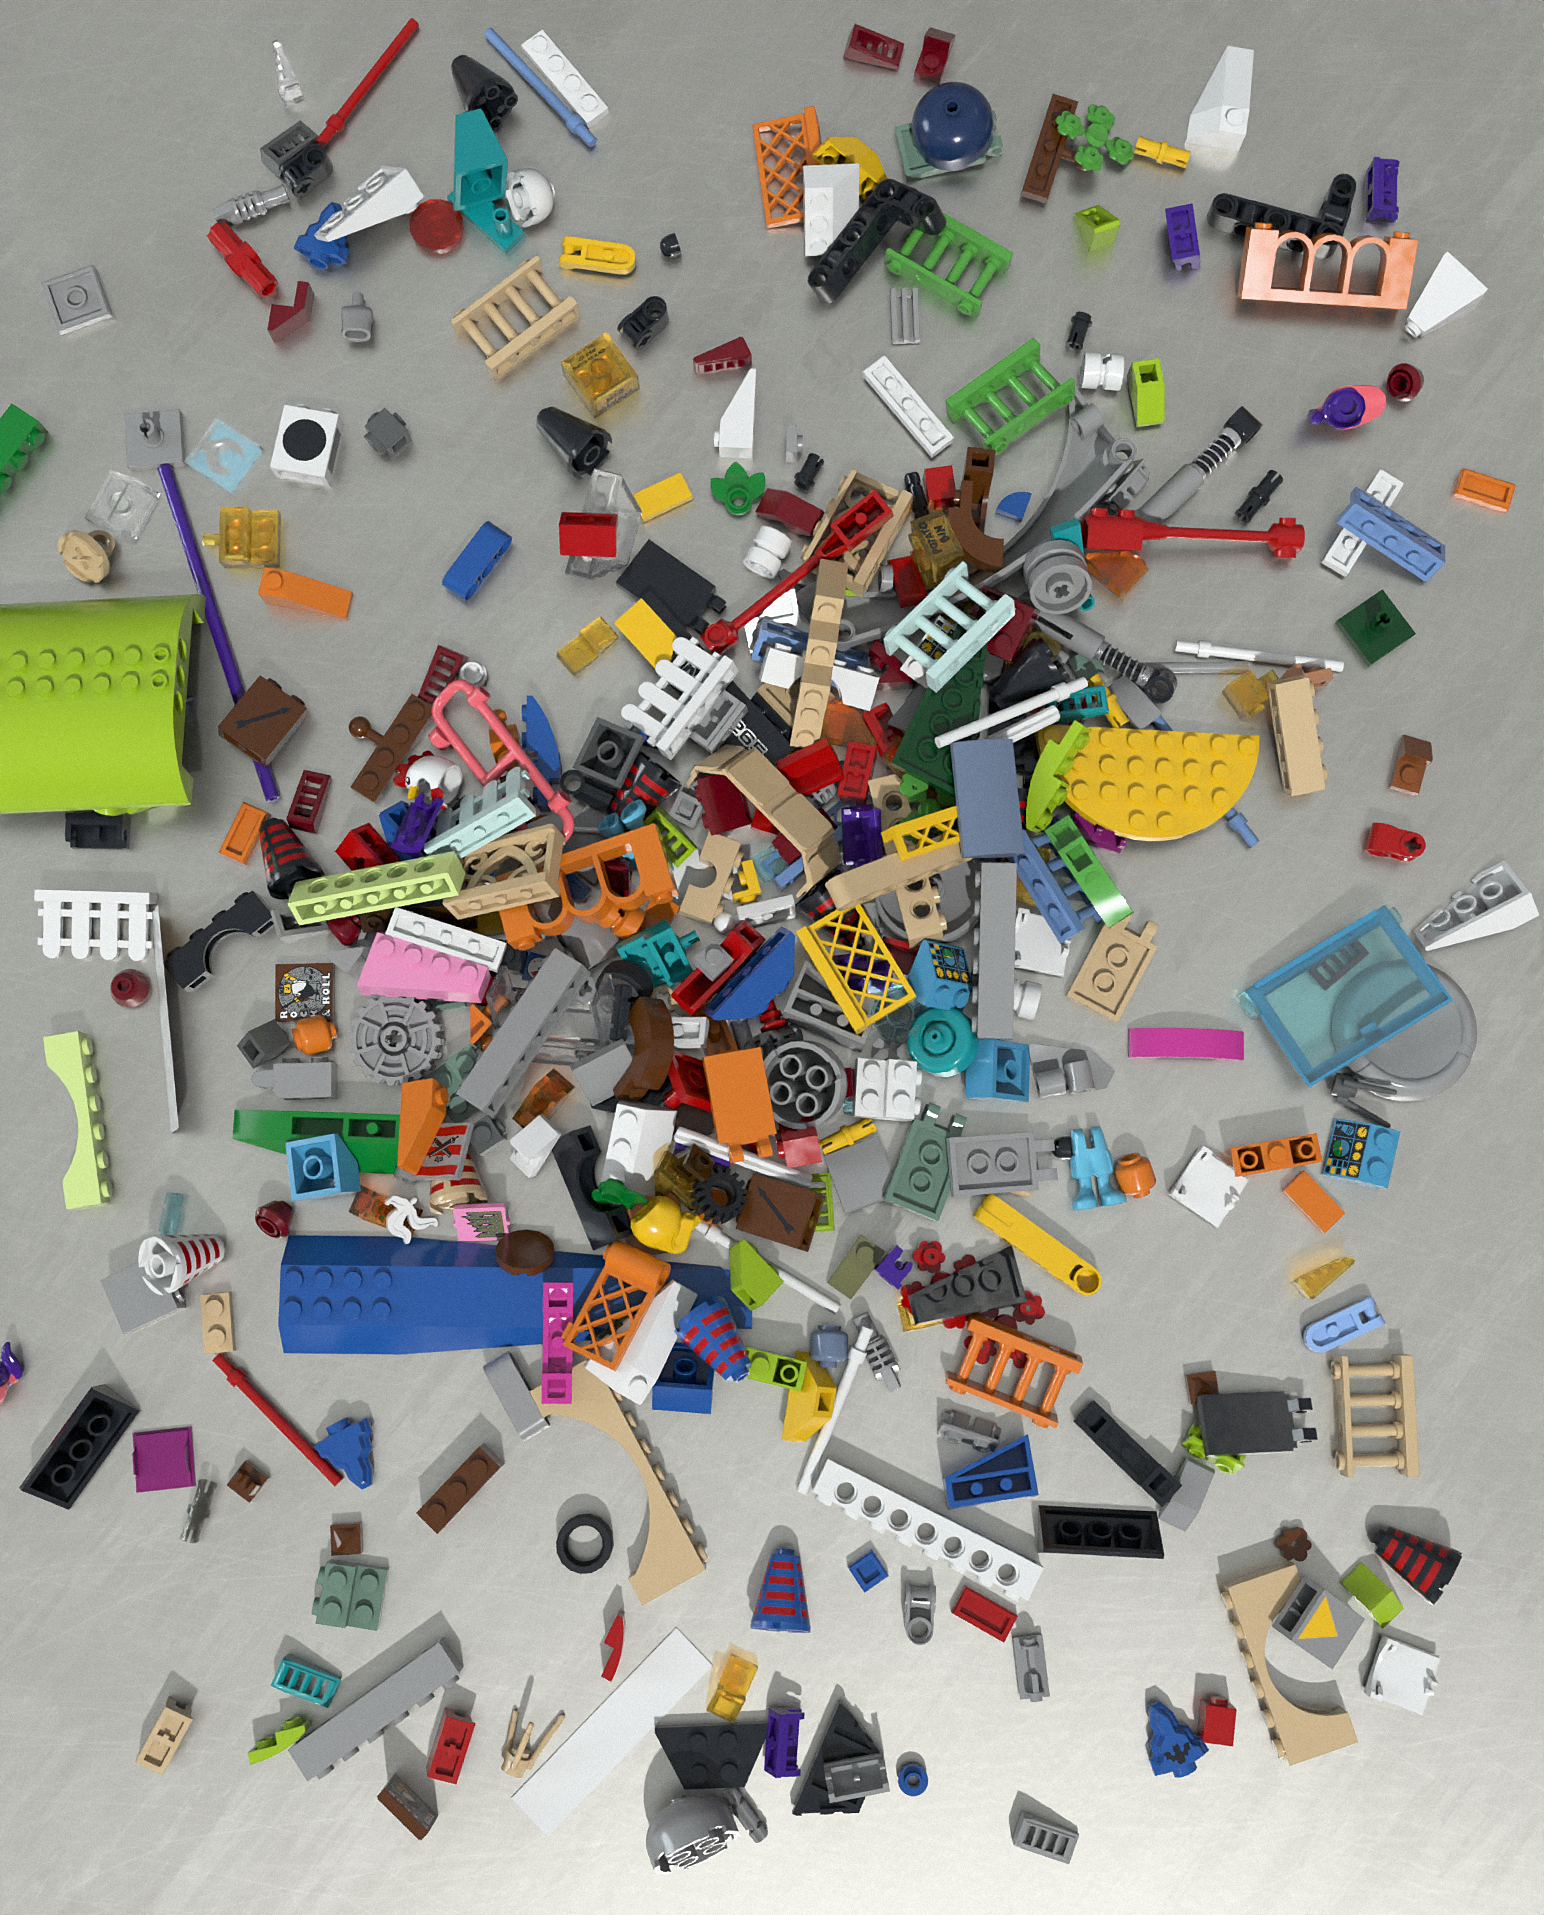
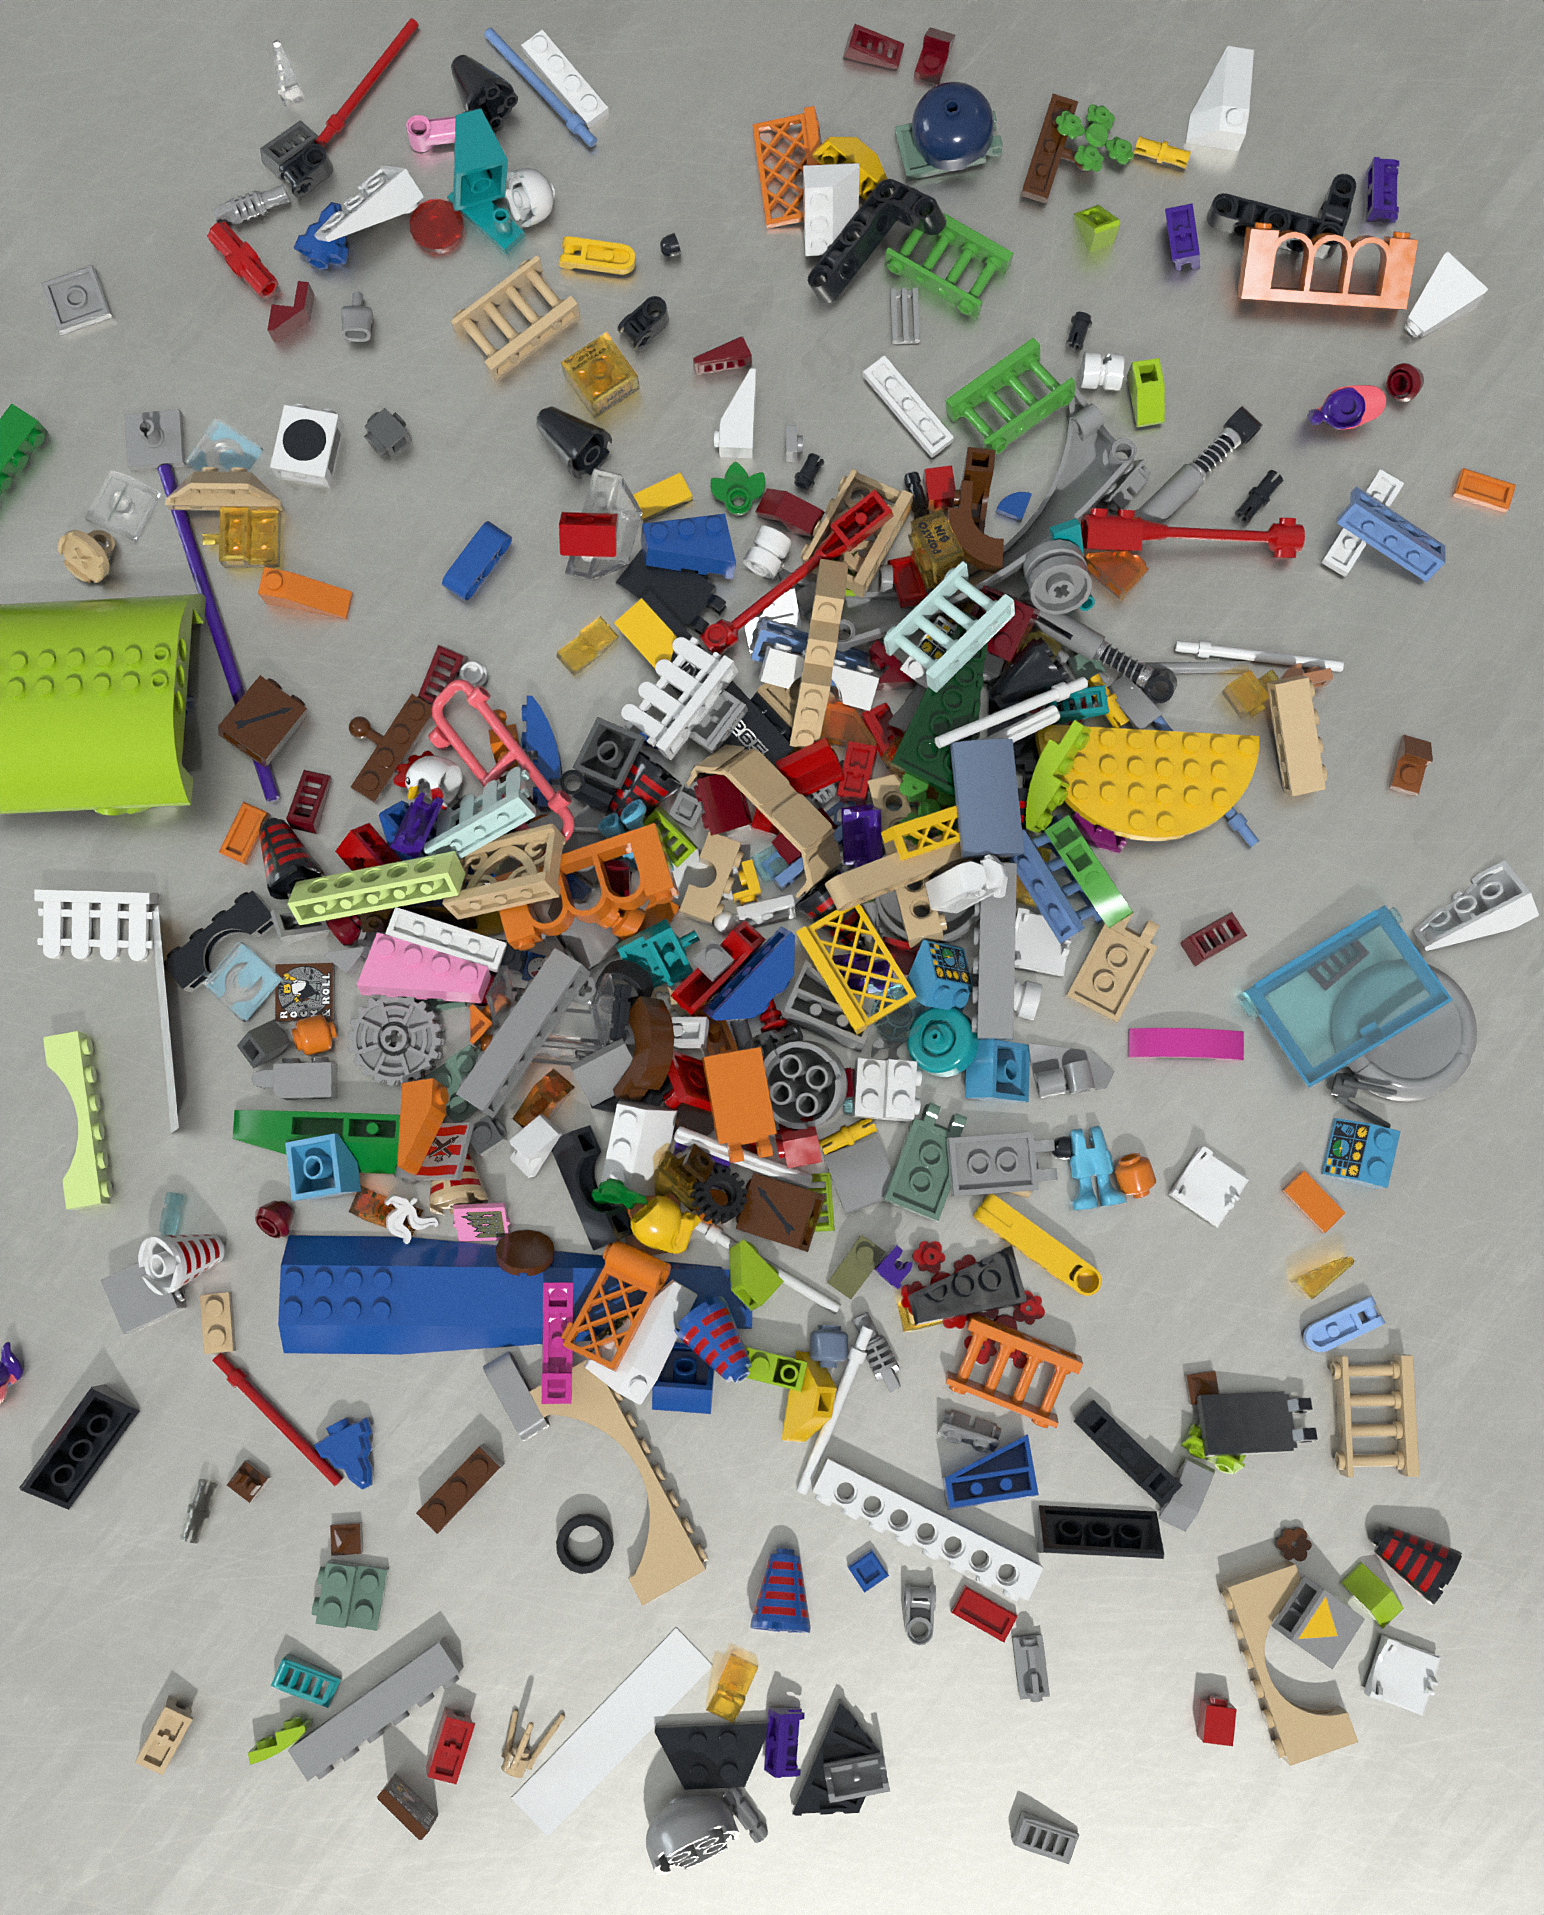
black hinge [65,812,131,850] -> none
dark red cone [110,969,150,1008] -> none
magenta piece [132,1426,196,1493] -> none
red slope [601,1610,626,1682] -> none
blue plate [898,1764,928,1796] -> none
blue rock [1149,1701,1209,1778] -> none
orange slope [1230,1133,1323,1177] -> none
dark green tile [1335,589,1416,667] -> none
red piece [1365,823,1426,862] -> none
none -> tan wedge [165,467,283,511]
none -> clear tile [202,941,283,1022]
none -> bright pink piece [406,115,455,152]
none -> blue wedge [640,513,736,579]
none -> white piece [925,854,1008,914]
none -> dark red slope [1181,912,1247,966]

